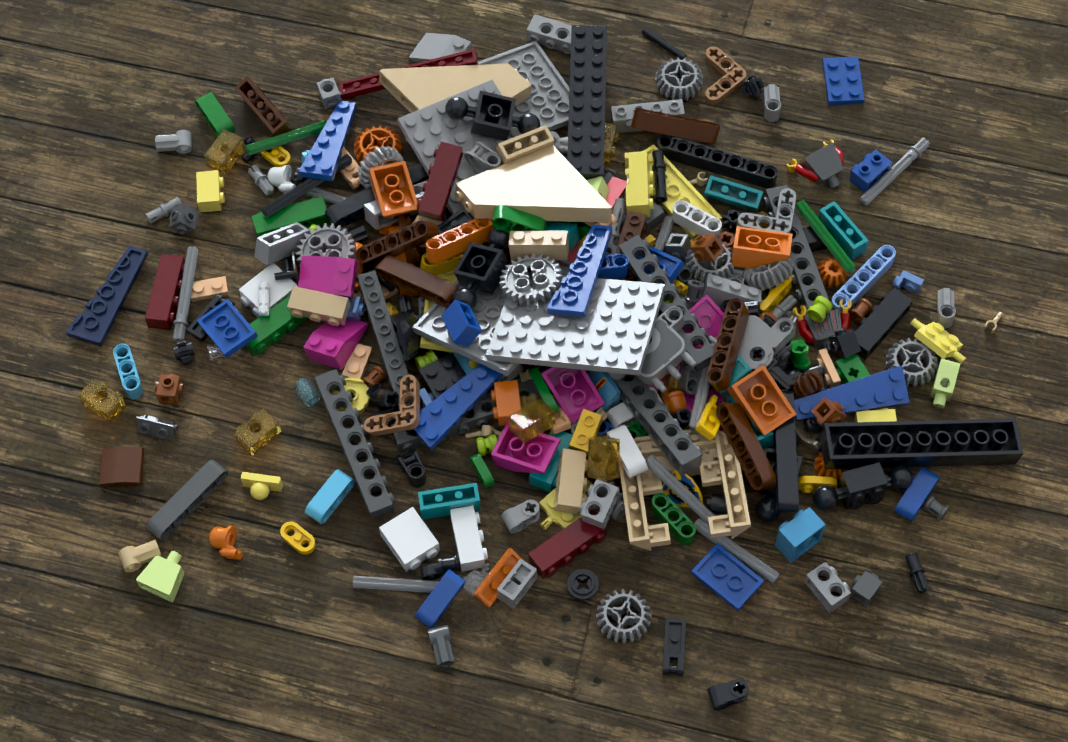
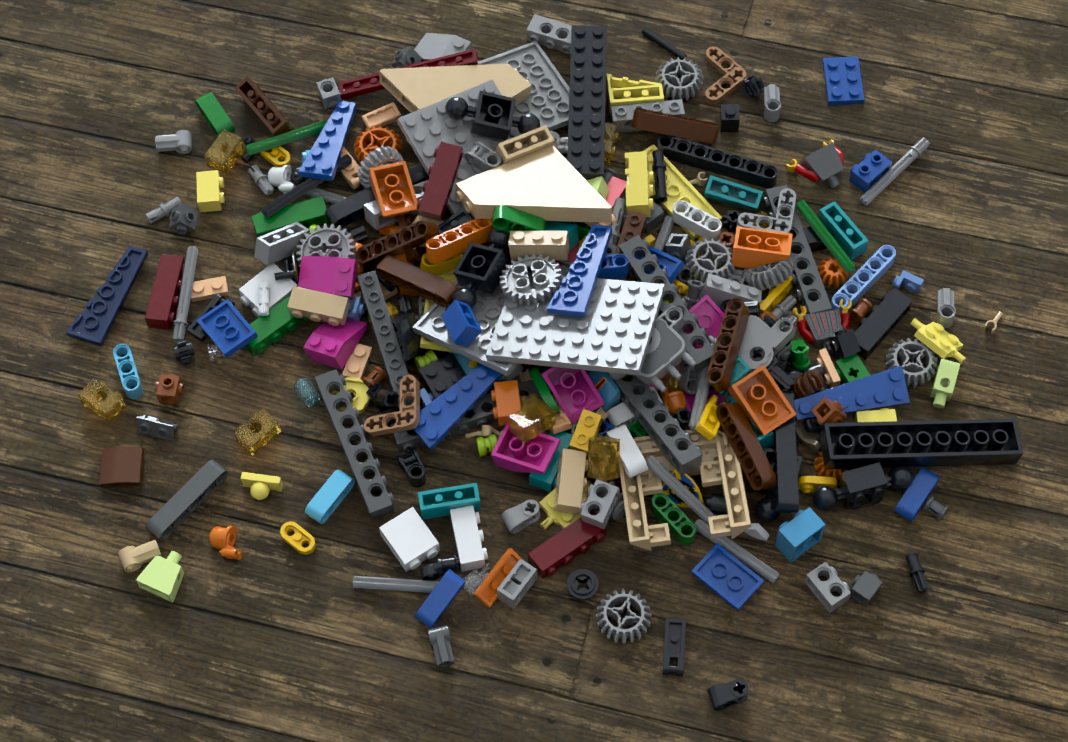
green beam [469,453,495,489] -> none
dark orange brick [690,234,725,262] -> none
lime wheel [806,296,833,323] -> none
none -> light nougat plate [362,102,402,130]
none -> dark grey brick [391,46,423,68]
none -> light yellow wedge [606,74,664,115]
none -> black brick [720,104,740,132]
none -> white tile [744,523,769,541]

